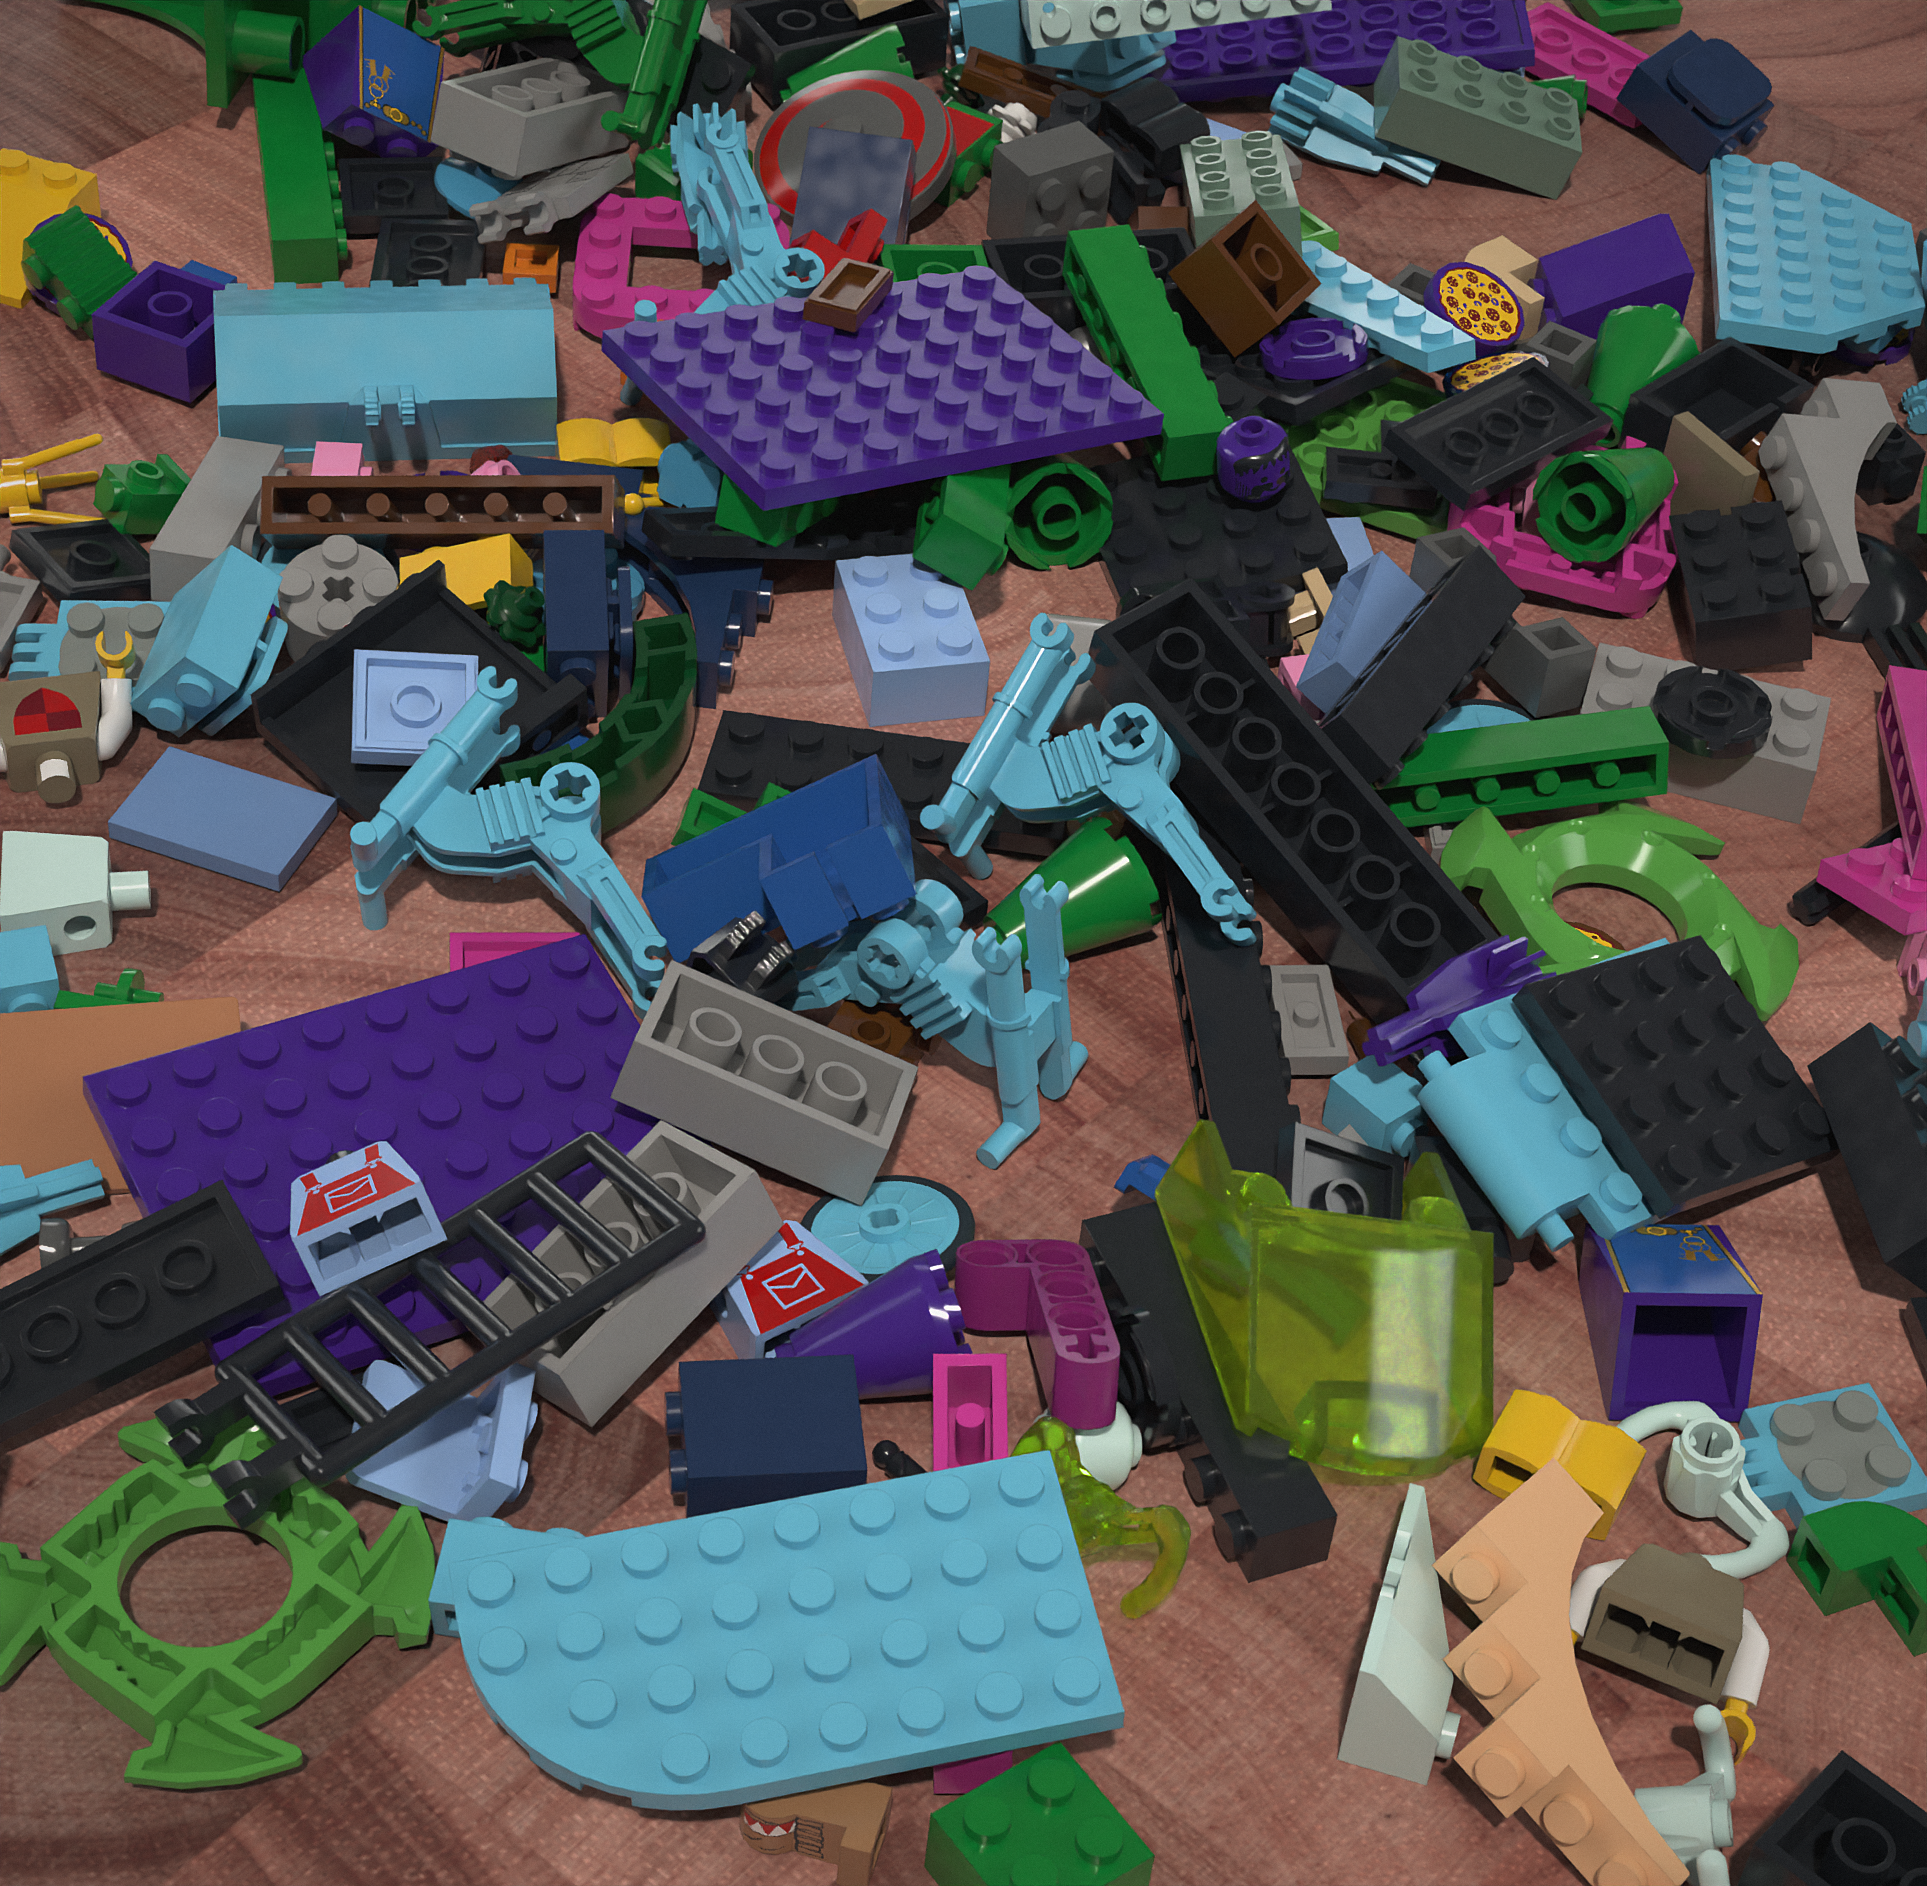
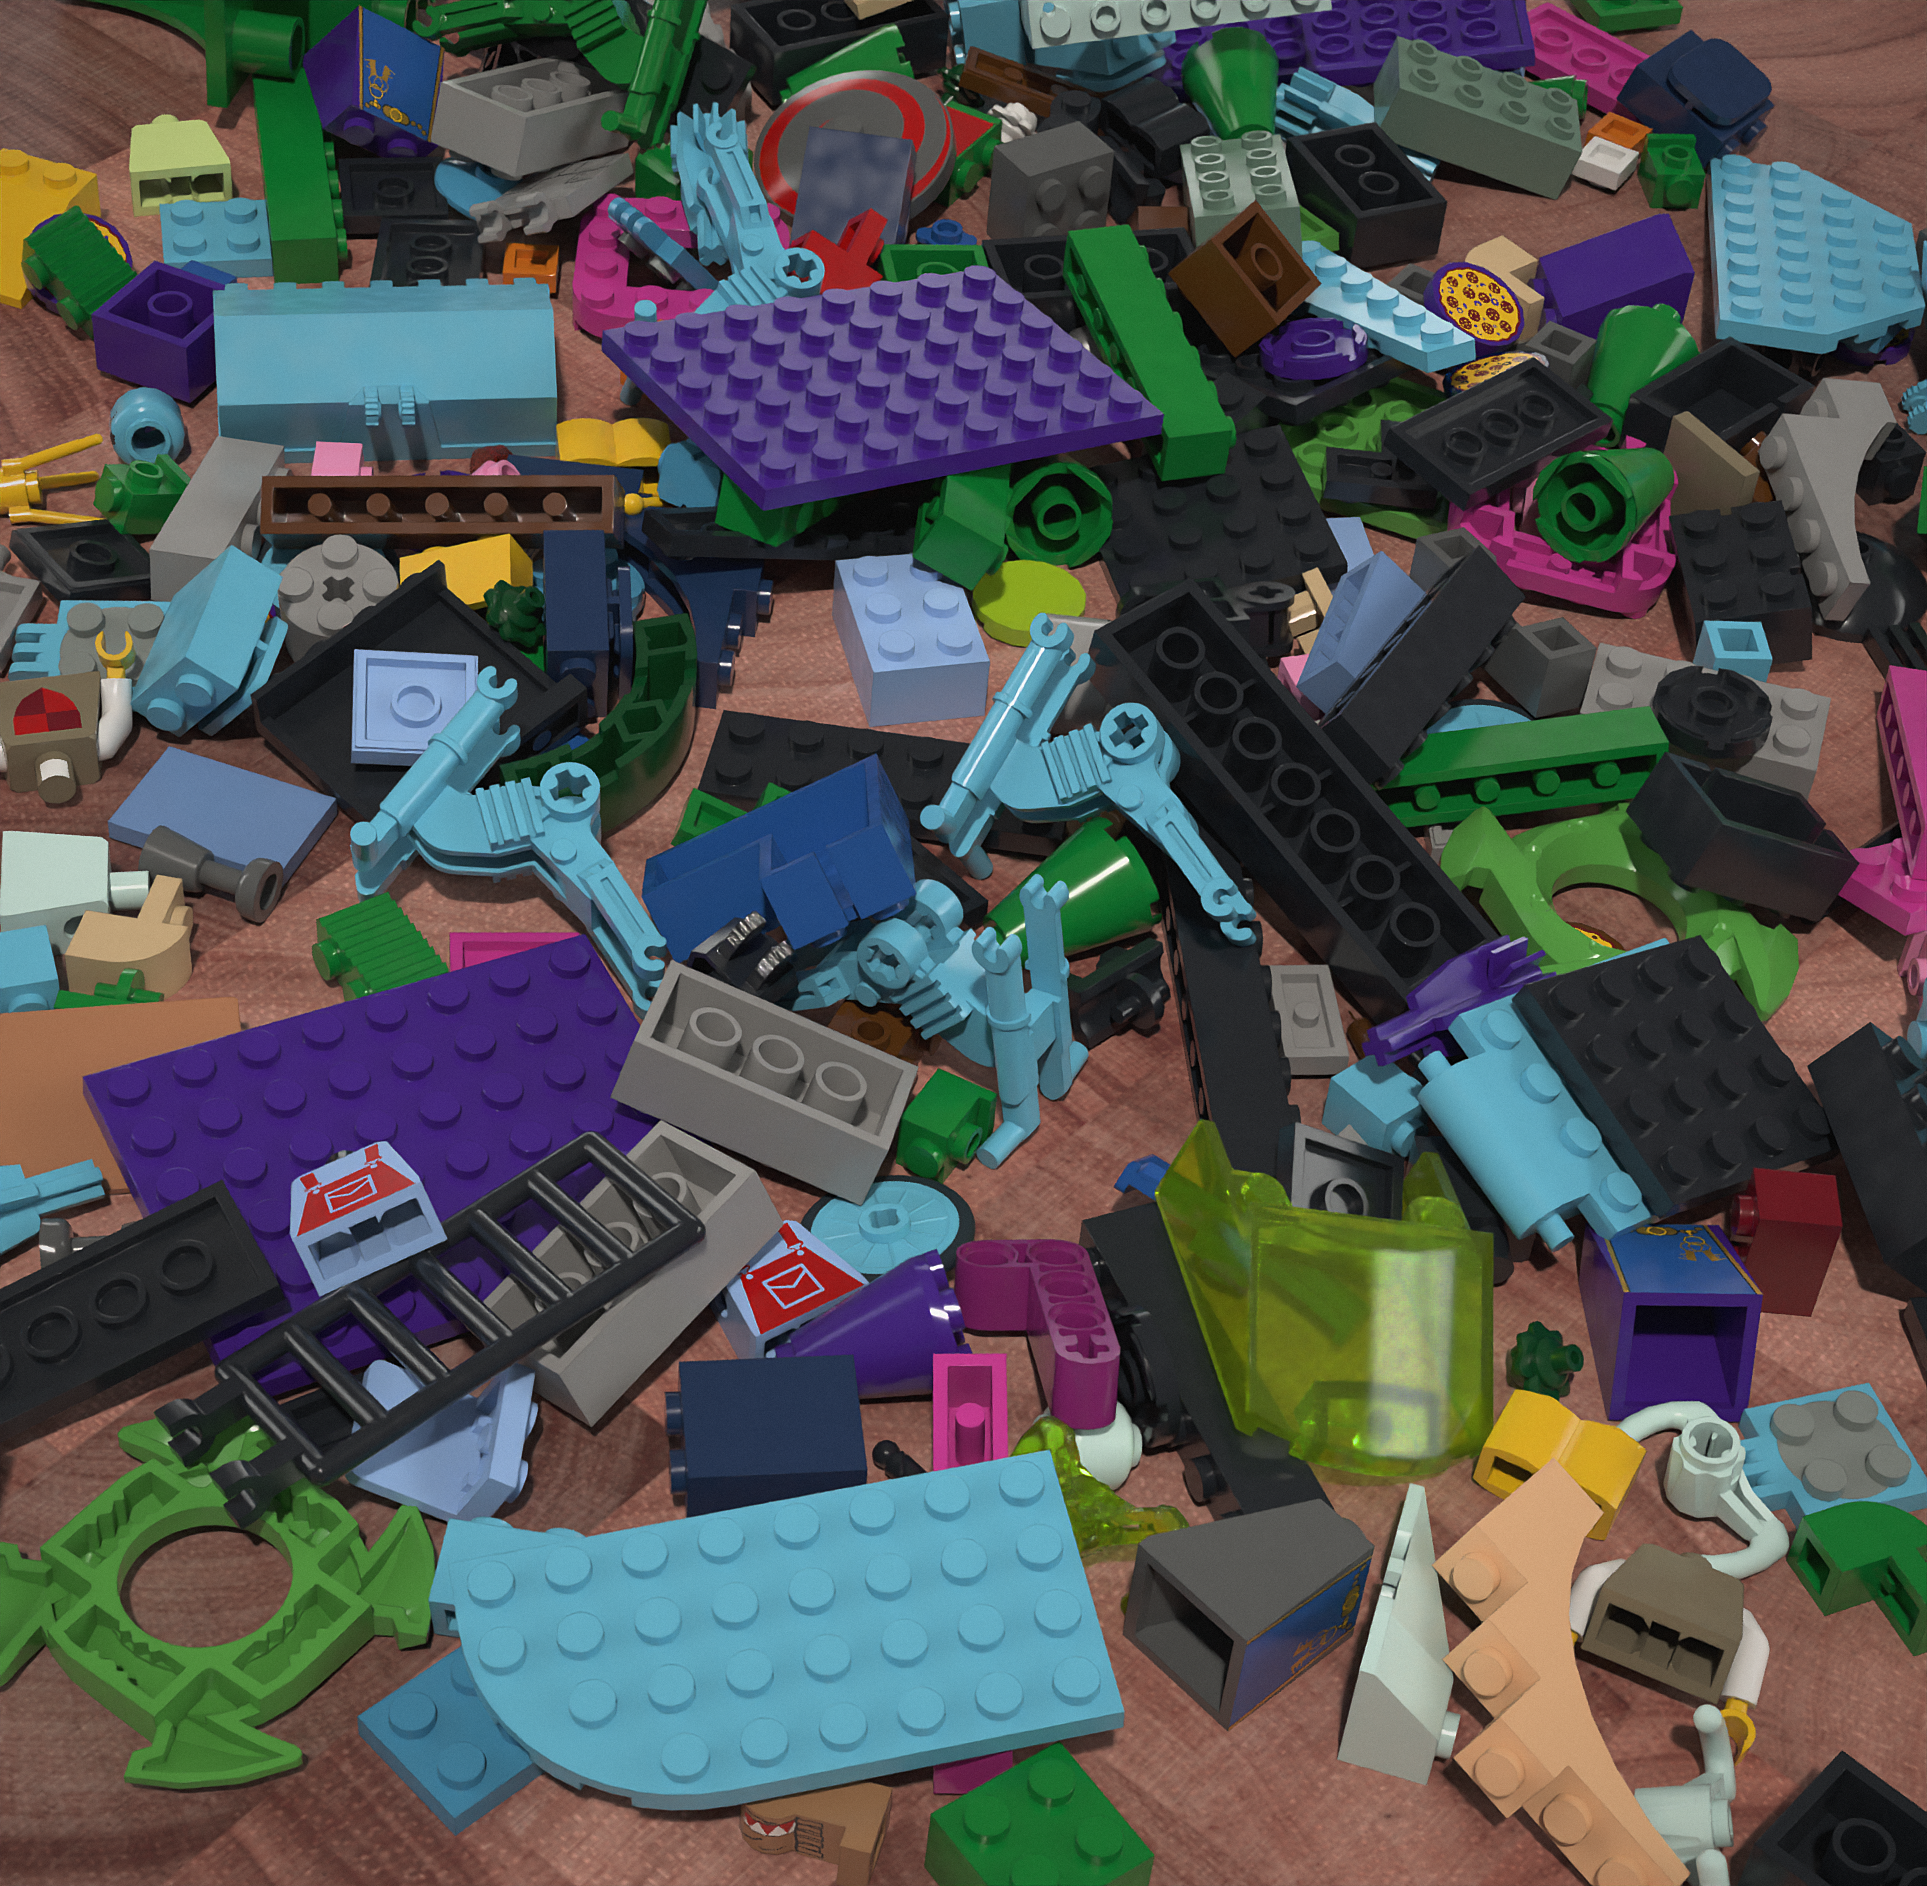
reddish brown tile [803,258,894,332] -> none
dark purple head [1216,416,1290,503] -> none
none -> tan brick [65,875,193,1000]
none -> medium azure head [109,387,185,464]
none -> yellowish green torso [129,114,233,217]
none -> dark grey piece [138,825,284,922]
none -> medium azure plate [159,198,273,278]
none -> green brick [312,892,449,1002]
none -> dark azure plate [357,1646,546,1836]
none -> dark azure piece [608,197,719,291]
none -> green brick [896,1068,997,1184]
none -> blue plate [916,219,977,245]
none -> lime tile [971,560,1086,647]
none -> black hips [1067,938,1171,1049]
none -> dark grey slope [1122,1498,1375,1731]
none -> green cone [1181,27,1279,141]
none -> black brick [1285,122,1448,270]
none -> dark green plant [1510,1321,1584,1401]
none -> white plate [1571,136,1639,191]
none -> orange plate [1584,112,1653,154]
none -> black piece [1626,752,1860,922]
none -> green brick [1637,133,1706,209]
none -> medium azure brick [1693,621,1773,682]
none -> dark red brick [1730,1168,1843,1317]

